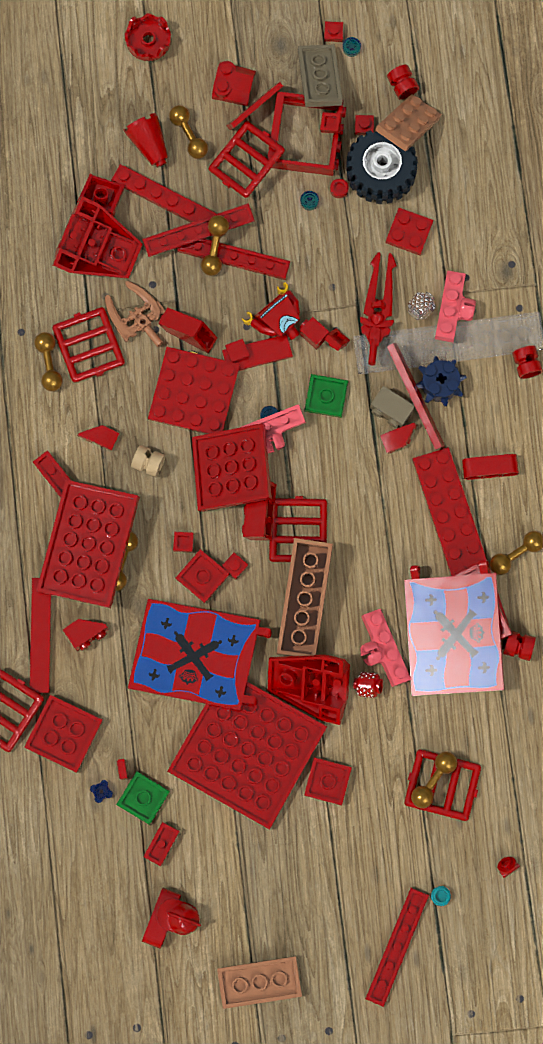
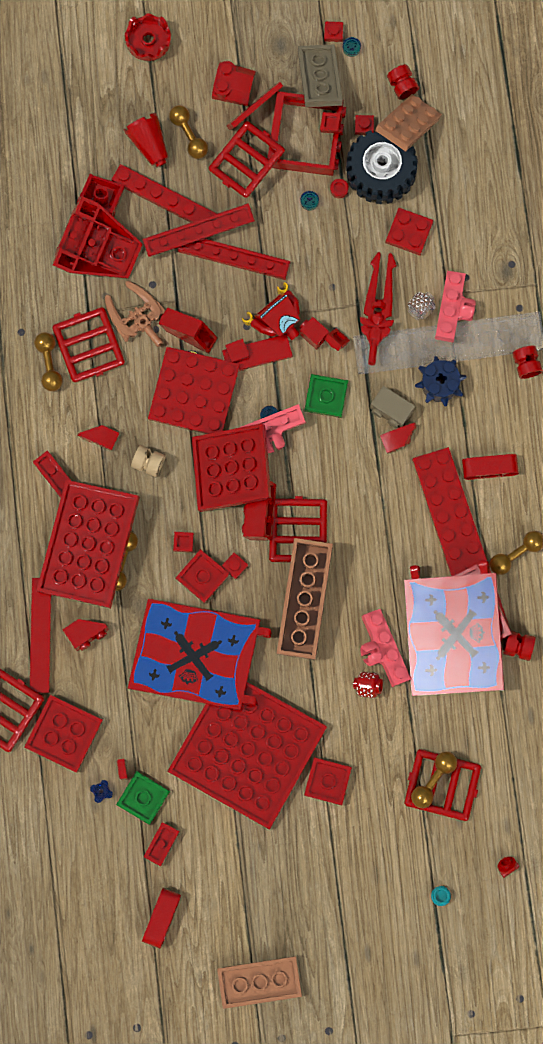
red piece [157,899,201,935] -> none
pearl gold piece [201,215,229,276] -> none
red wedge [267,655,350,725] -> none
red tile [365,888,429,1007] -> none
tile [387,343,445,450] -> none

